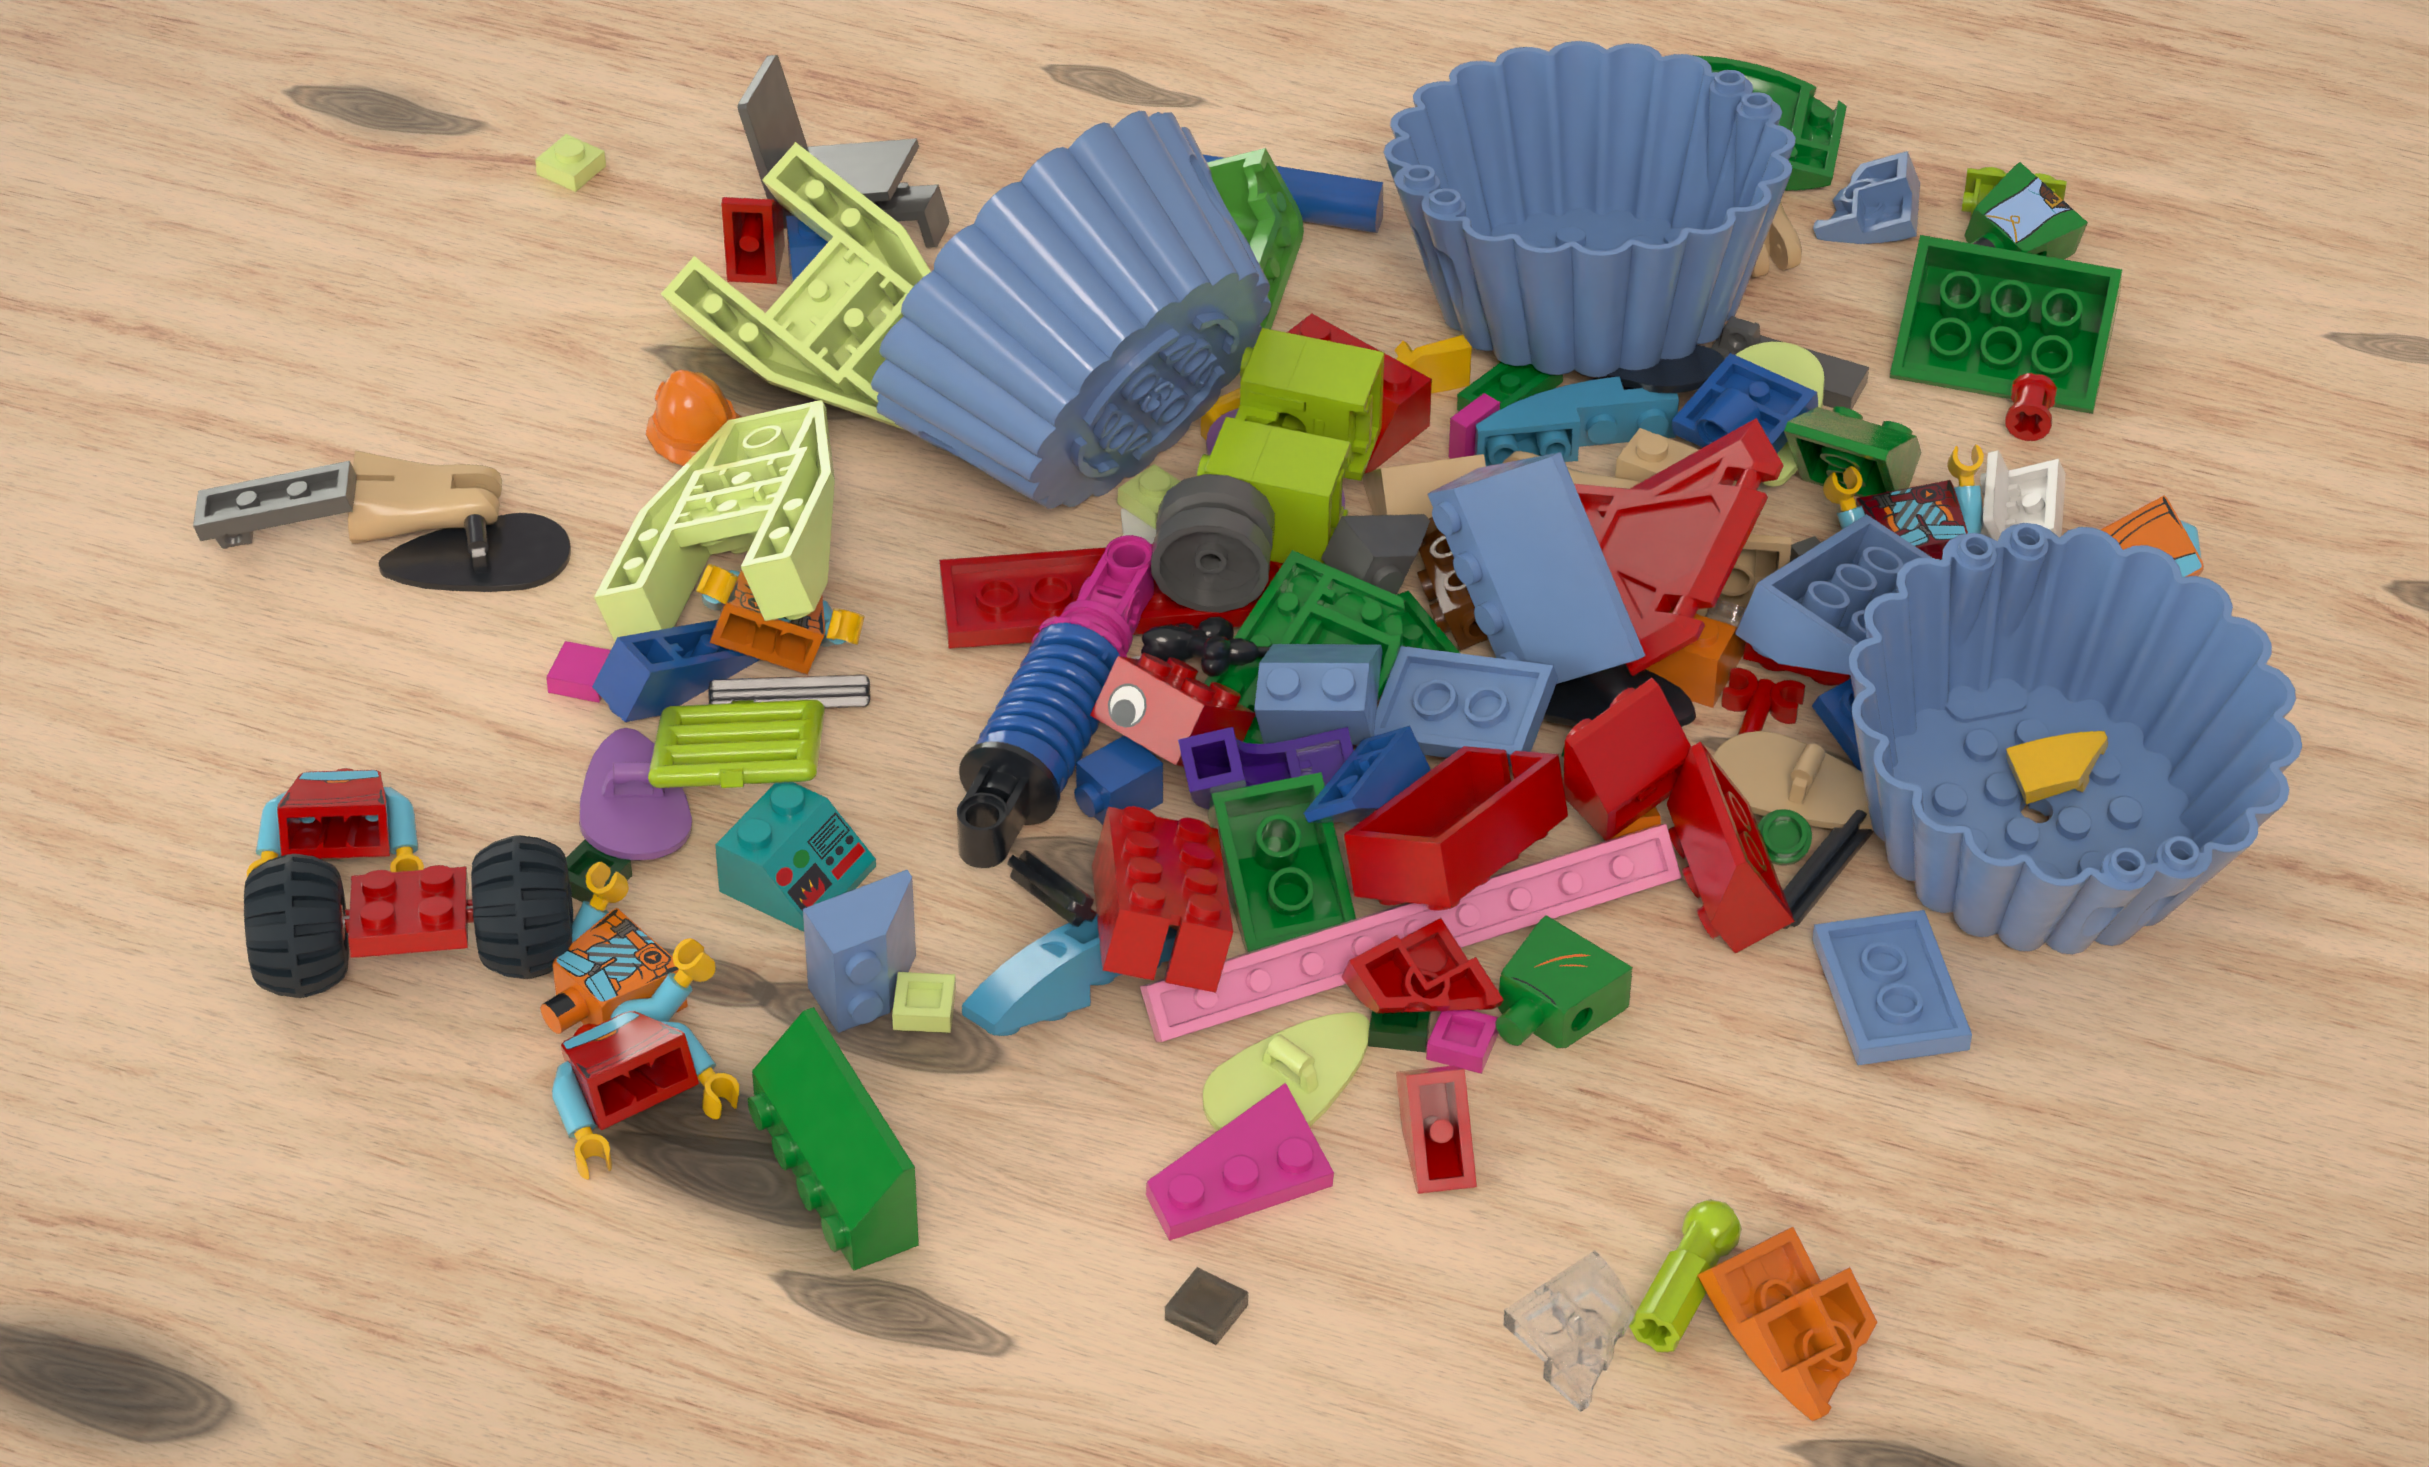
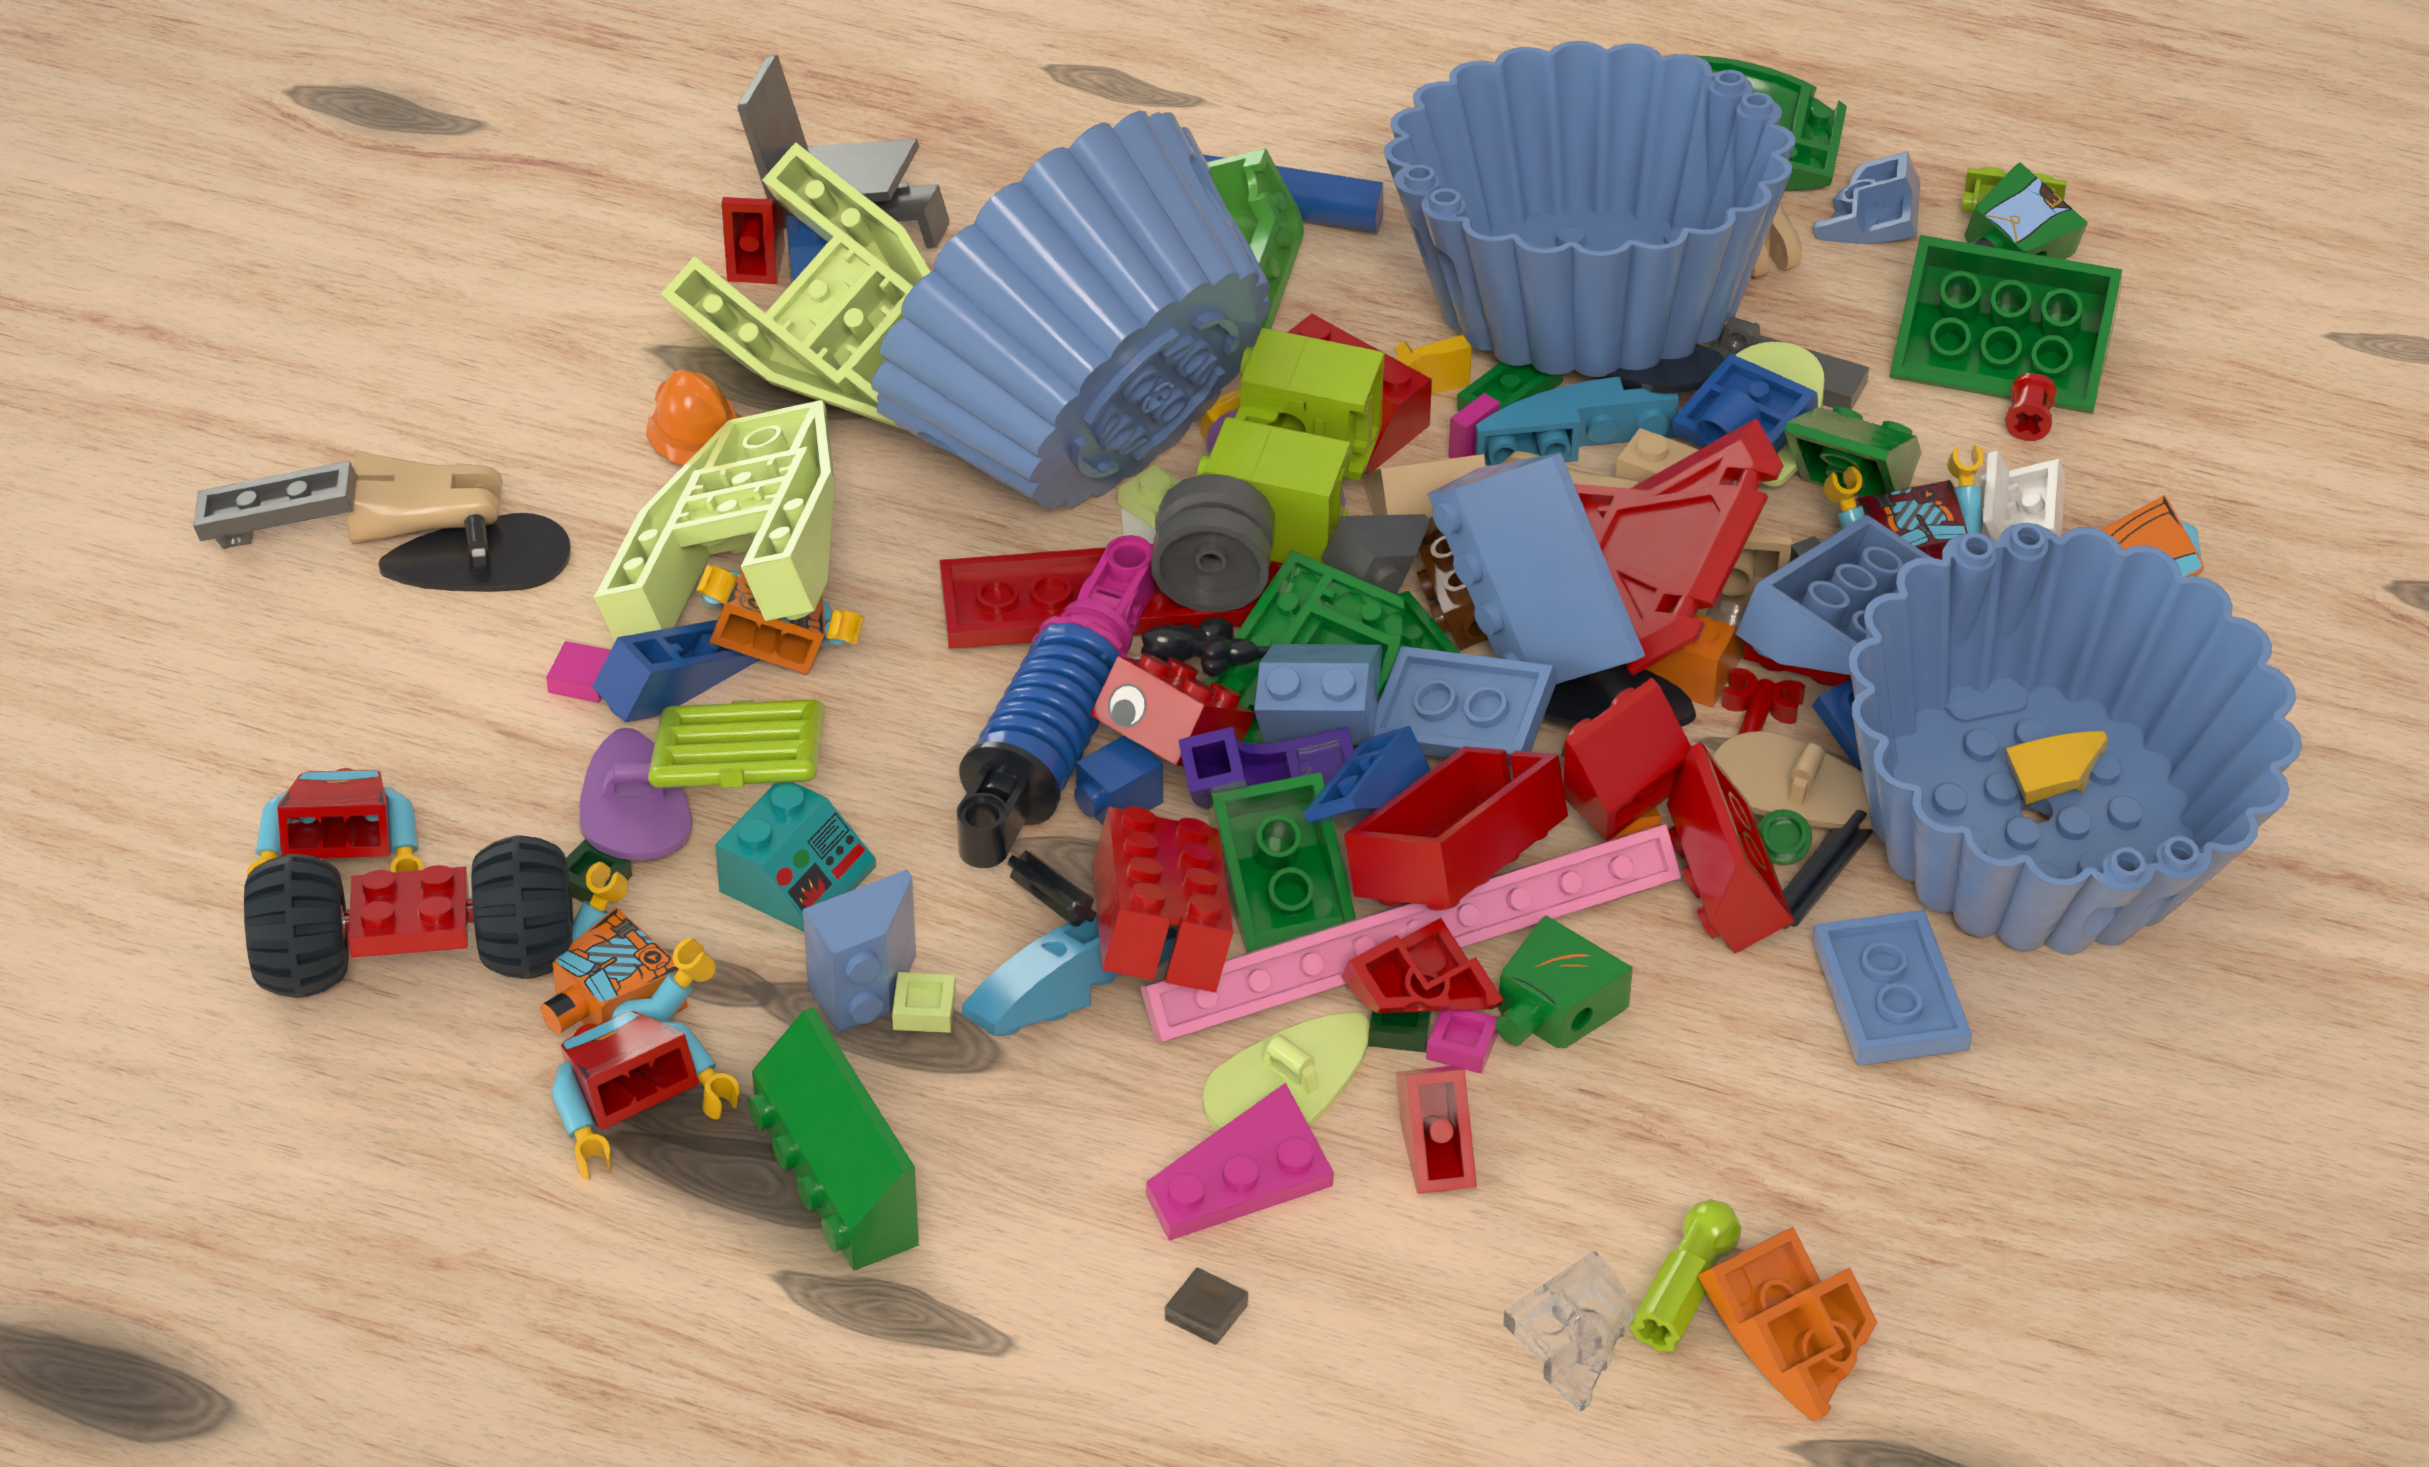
yellowish green plate [535,134,606,192] -> none
axle [708,674,871,708] -> none

